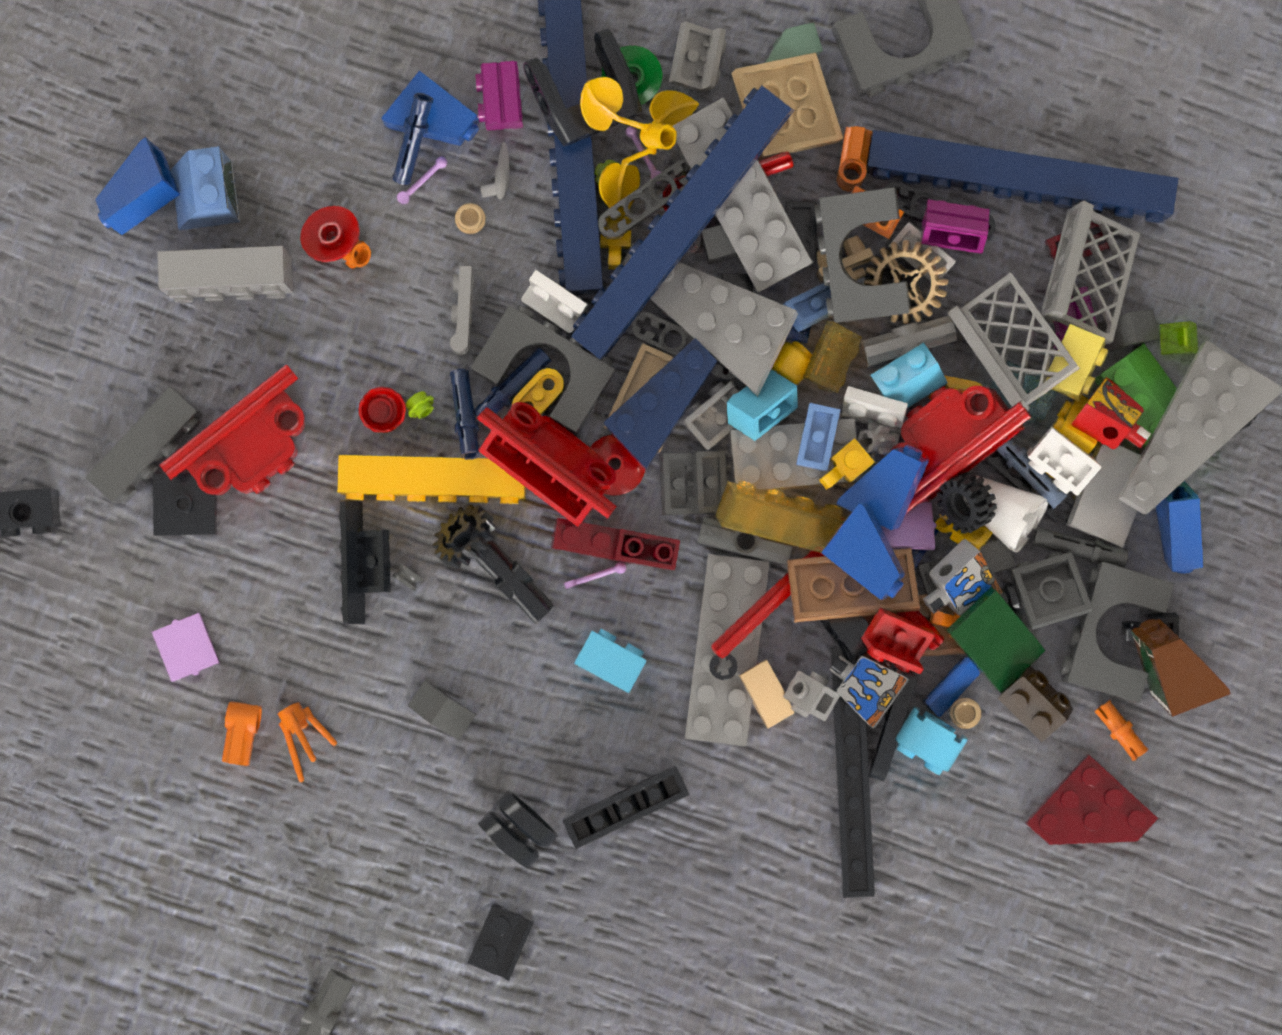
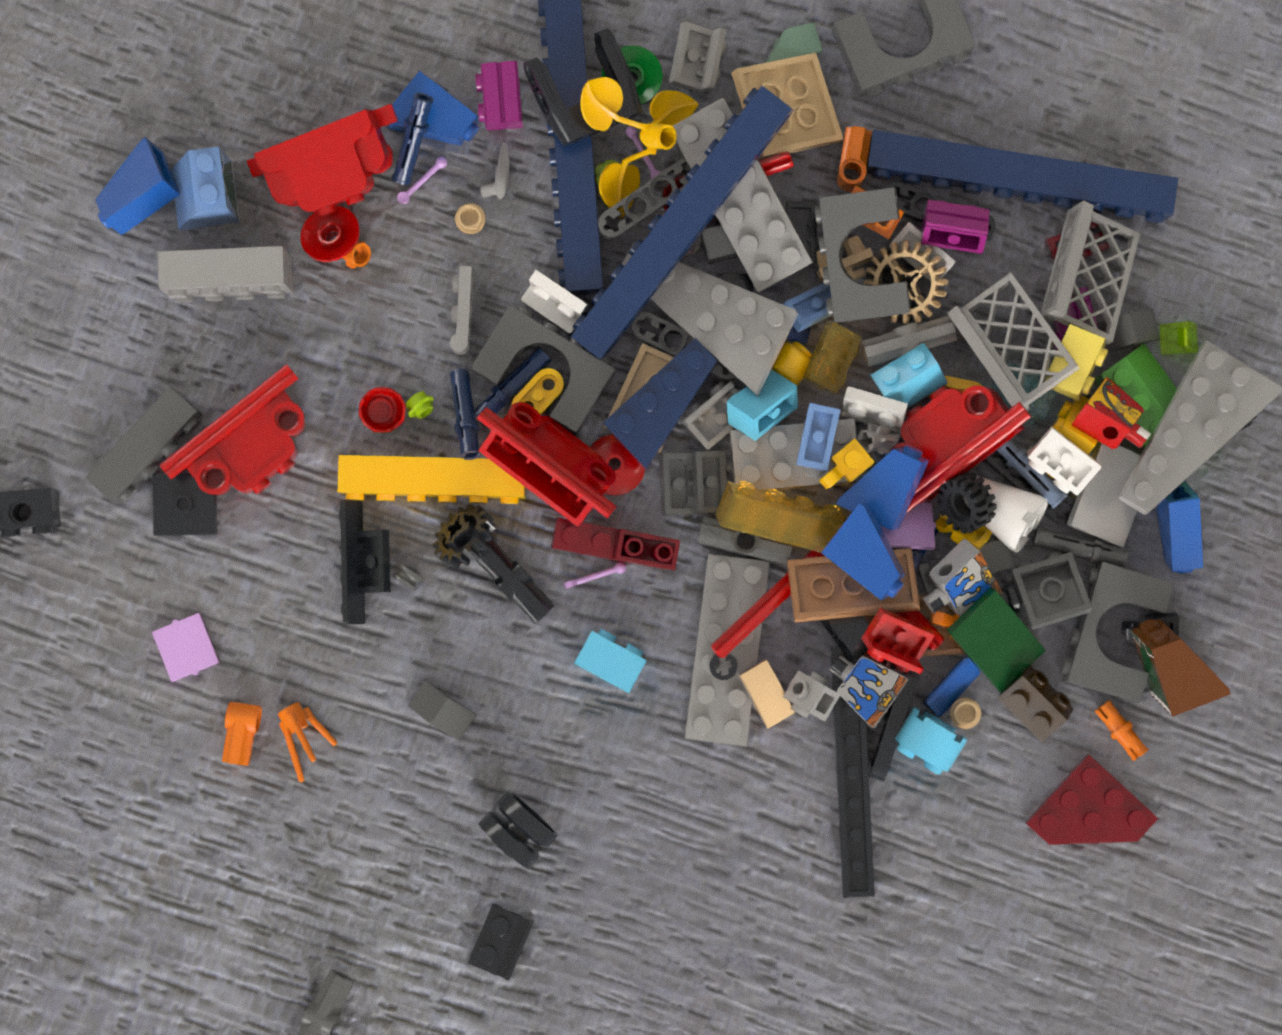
black brick [562,765,690,849] -> none
yellow plate [600,216,632,270] -> none
none -> red brick [247,103,398,217]

